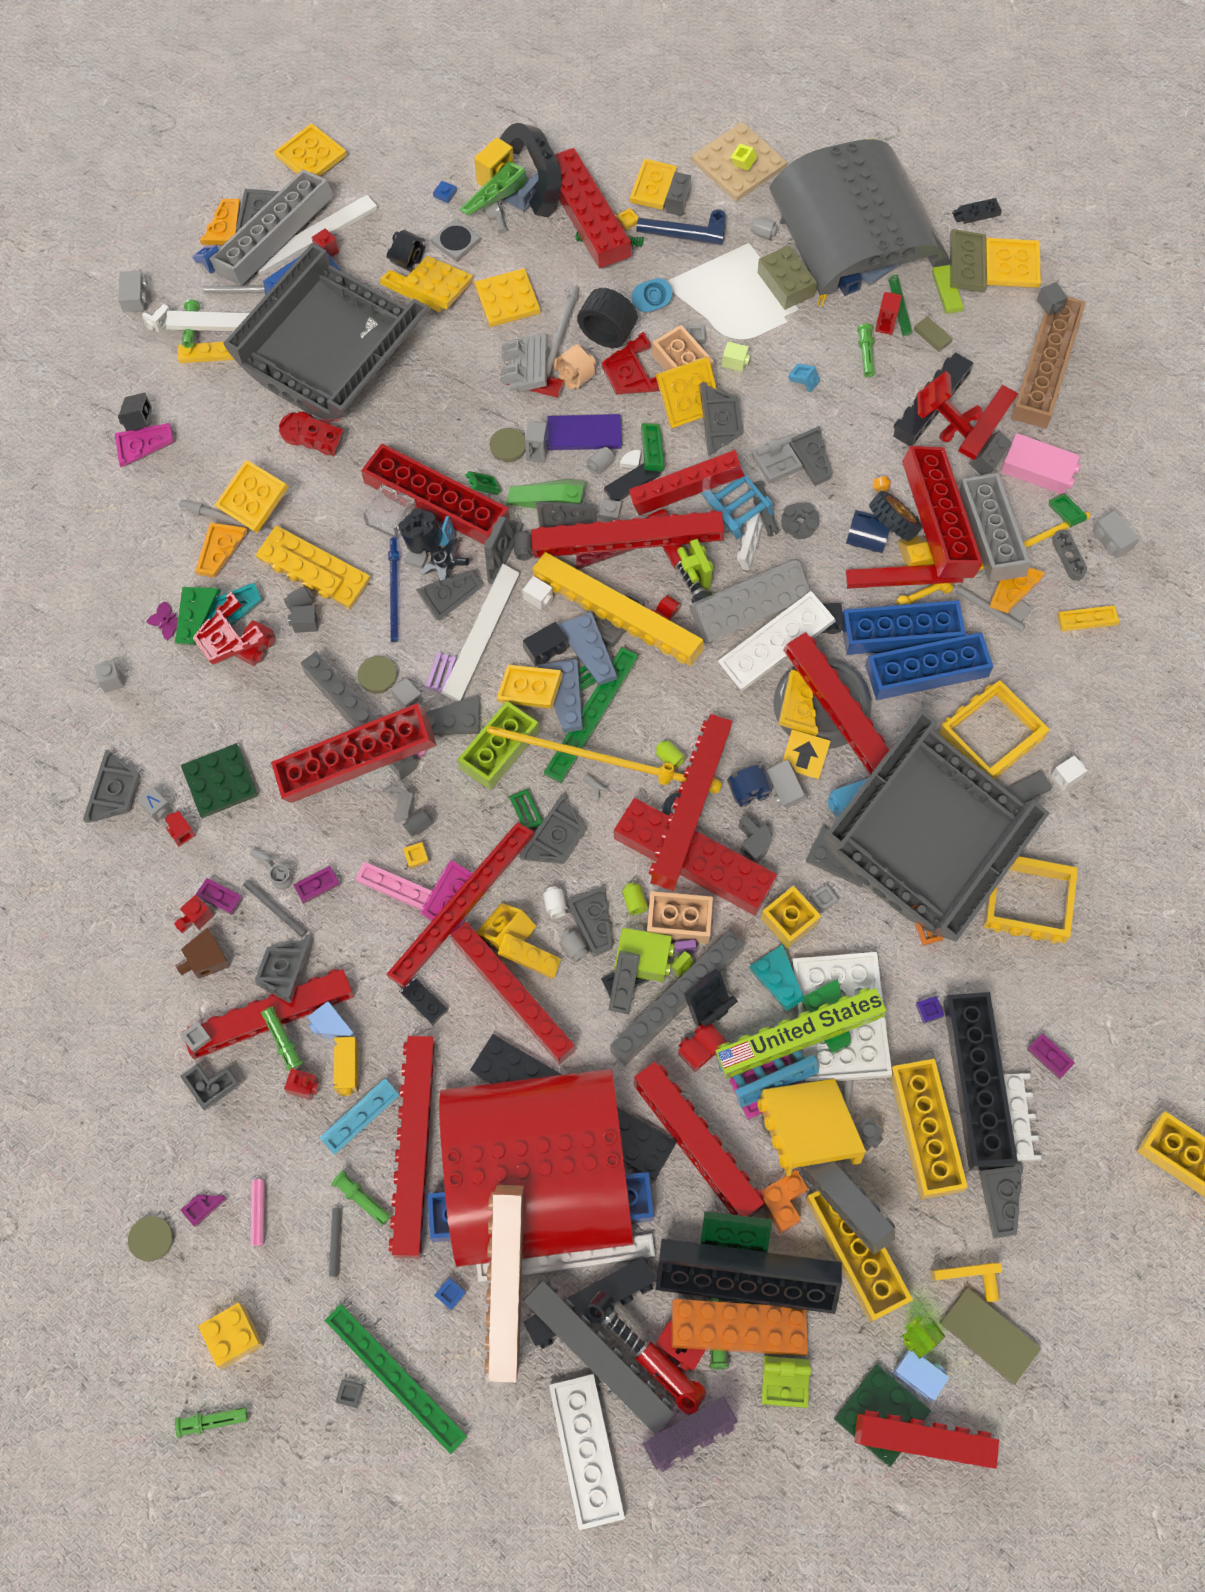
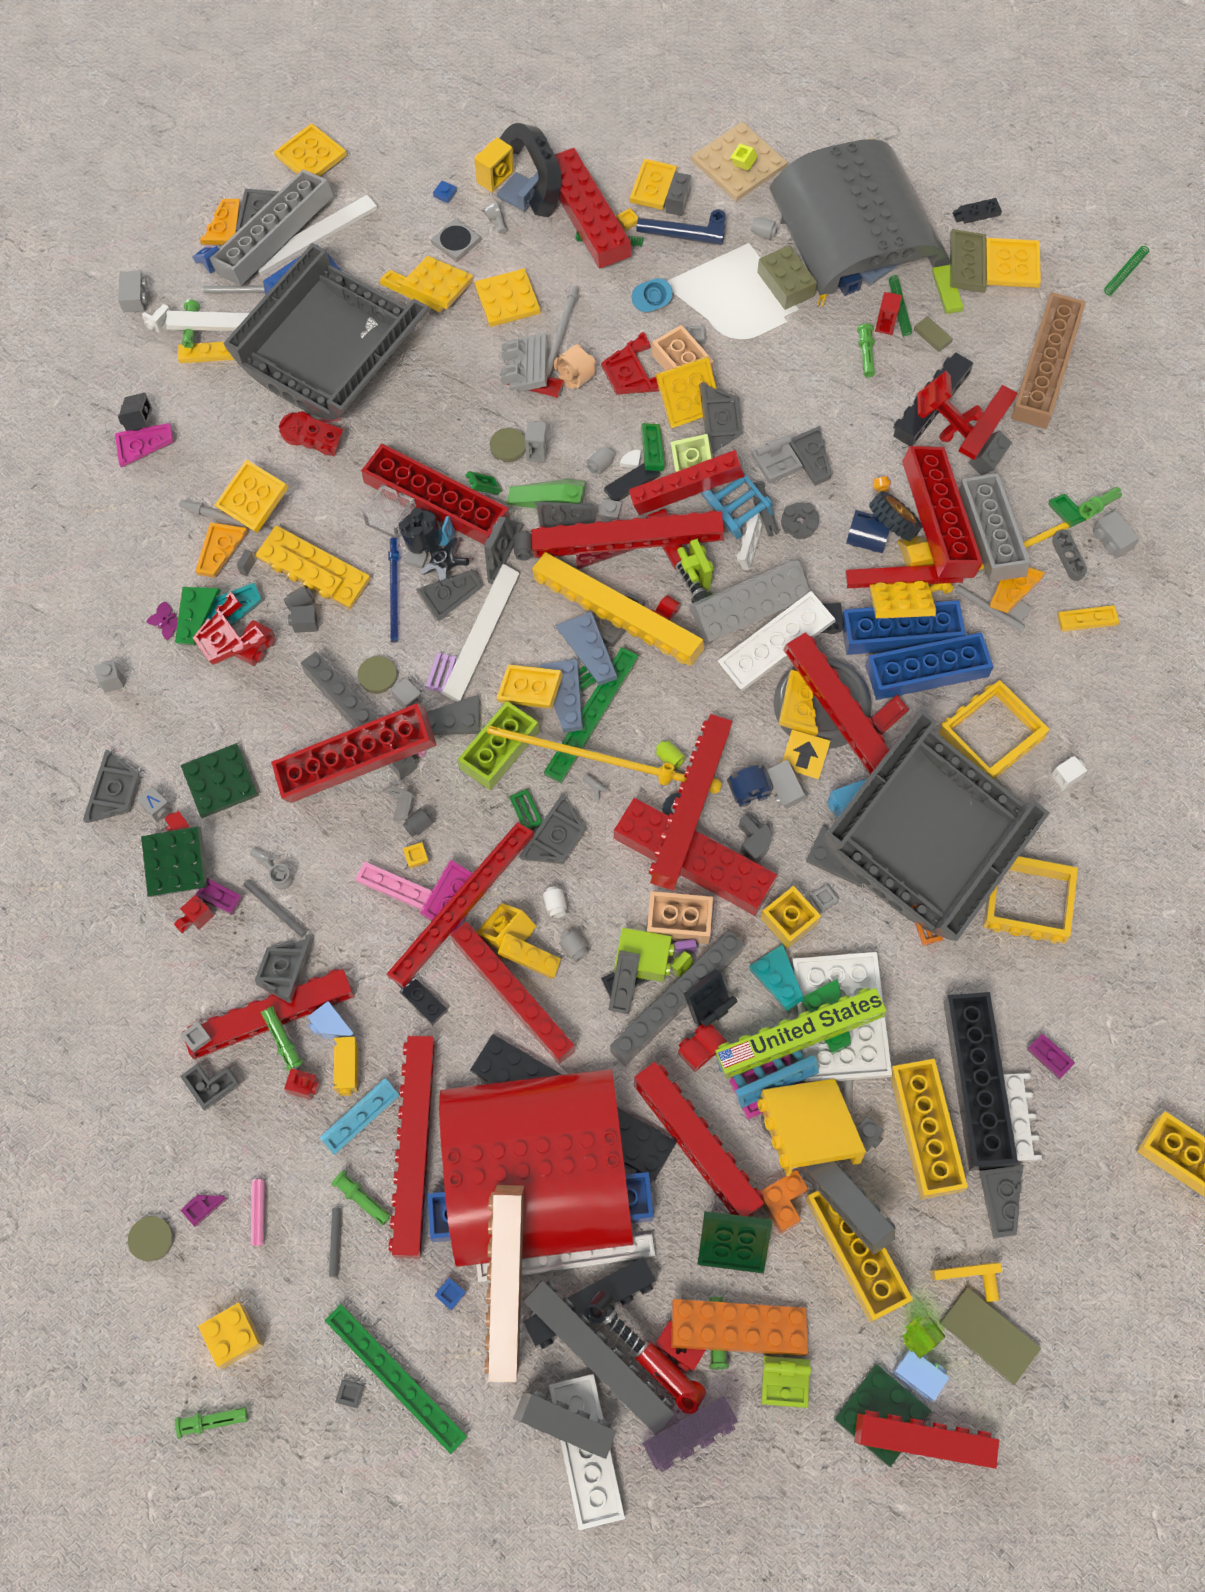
reddish brown torso [175,928,230,978] -> none
magenta plate [293,866,340,904] -> none
red brick [311,228,339,258] -> none
black brick [386,229,426,272] -> none
bright green wedge [459,161,528,216] -> none
white brick [522,576,553,610] -> none
black brick [523,621,568,666] -> none
dark purple tile [547,414,622,450] -> none
dark grey wing [567,886,612,957] -> none
black tyre [577,288,638,348] -> none
lime brick [622,882,649,916] -> none
black brick [655,1239,842,1314] -> none
yellowish green brick [722,342,751,372] -> none
dark azure bracket [788,363,820,392] -> none
dark purple plate [916,996,945,1024] -> none
bright pink brick [1001,433,1081,494] -> none
dark grey tile [1006,771,1052,804] -> none
dark grey brick [1037,282,1068,316] -> none
none -> dark green plate [141,826,208,897]
none -> dark grey tile [236,549,256,576]
none -> dark grey wedge [513,1391,617,1459]
none -> yellowish green brick [671,434,713,472]
none -> yellow plate [870,581,936,618]
none -> red tile [870,695,910,735]
none -> bright green pin [1079,487,1122,519]
none -> green piece [1104,246,1149,296]

